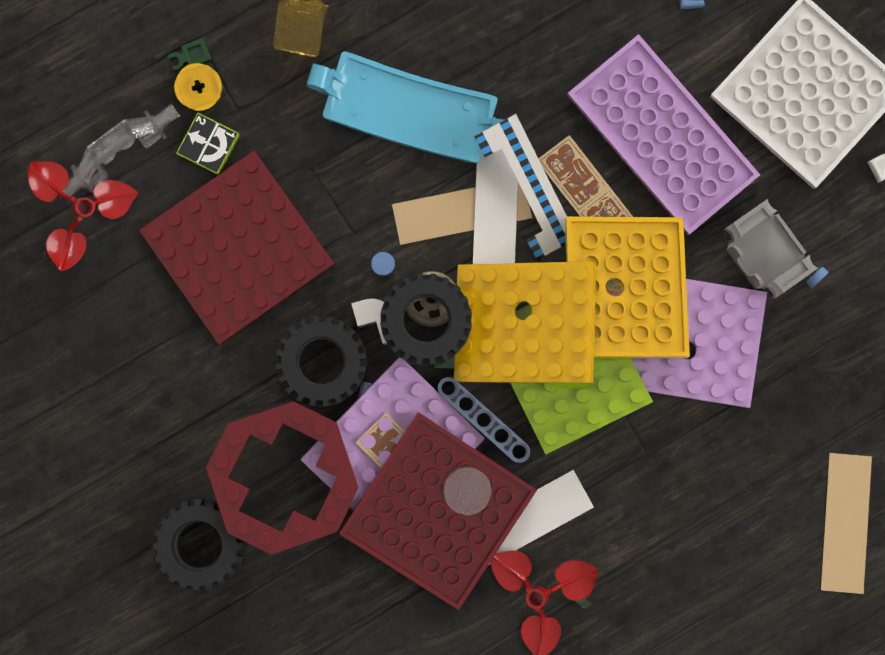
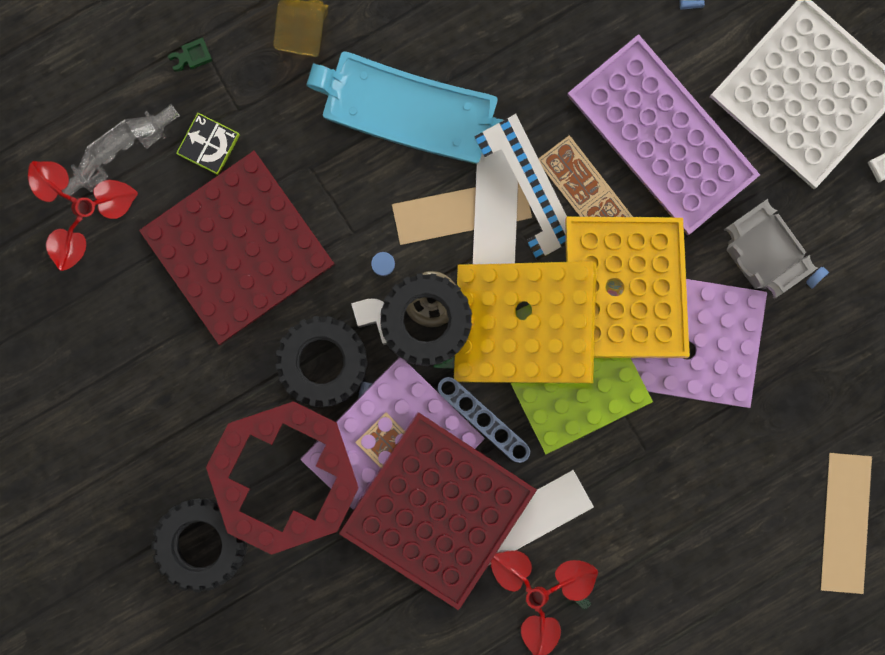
yellow plate [174,63,222,111] -> none
clear tile [443,467,492,516] -> none

